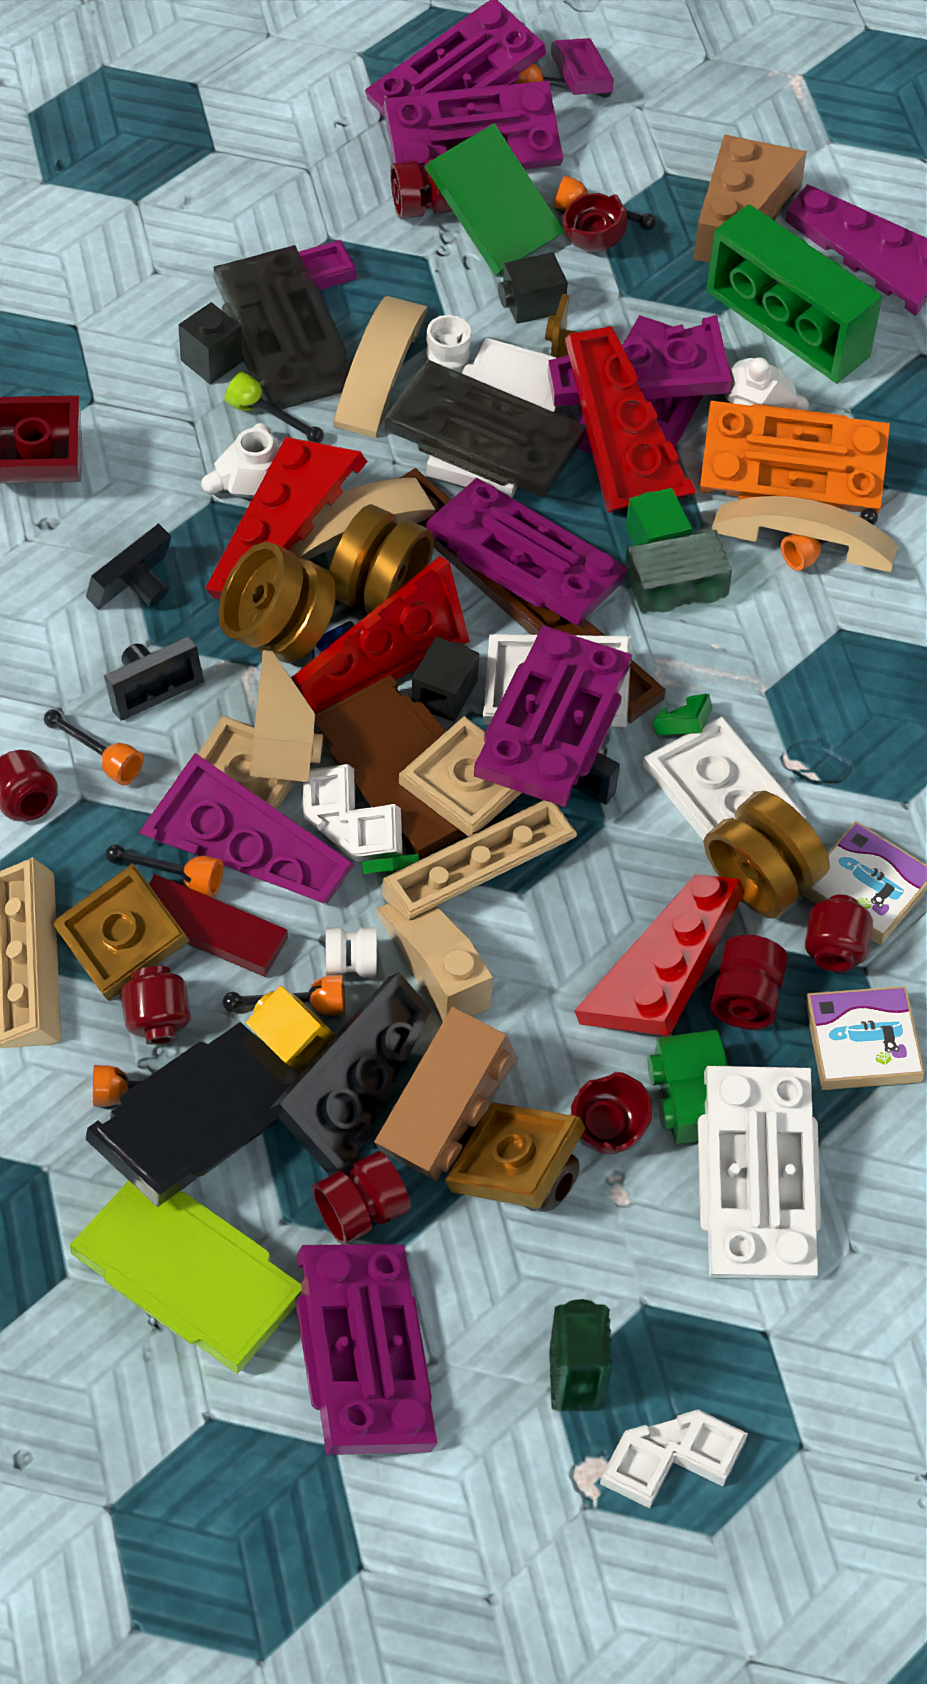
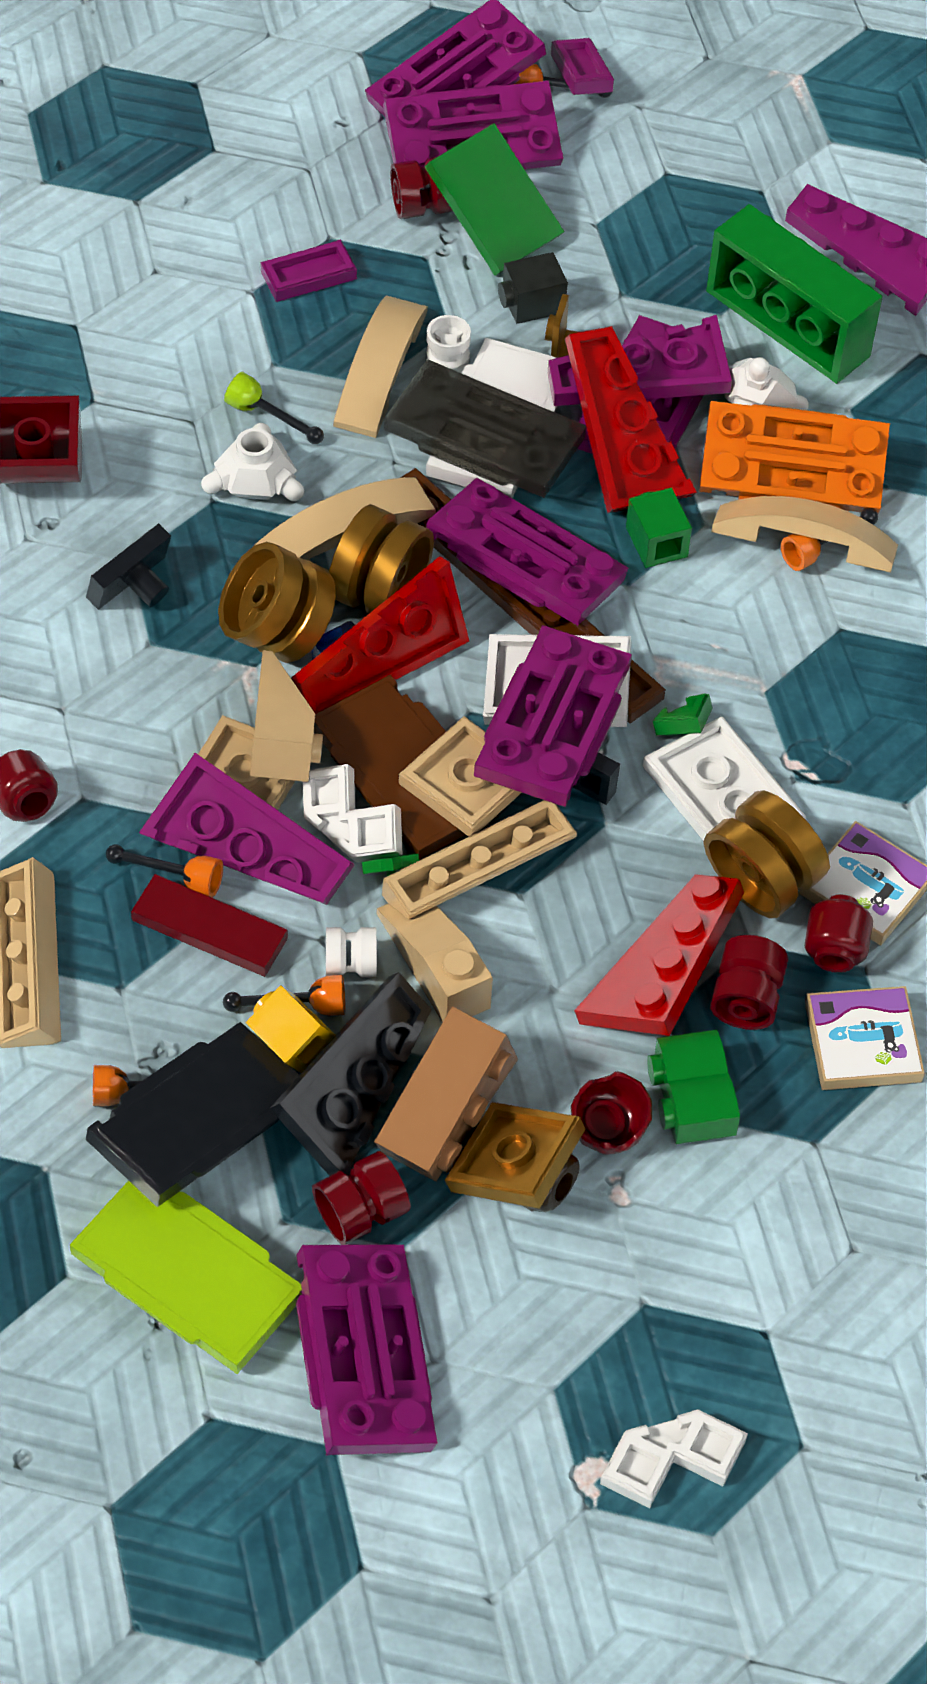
orange hinge [43,709,144,786] -> none
pearl gold tile [52,863,190,1001] -> none
black tile [104,637,204,721] -> none
dark red head [120,966,191,1045] -> none
pearl dark grey brick [178,302,243,385] -> none
red wing [205,437,368,600] -> none
clear smoke piece [213,245,351,410] -> none
pearl dark grey brick [411,636,479,722] -> none
clear green brick [549,1299,613,1411] -> none
orange hinge [554,175,656,230] -> none
dark red hair [562,193,627,253] -> none
clear green brick [625,529,732,614] -> none
medium nougat wedge [693,135,807,263] -> none
white piece [698,1066,821,1279] -> none

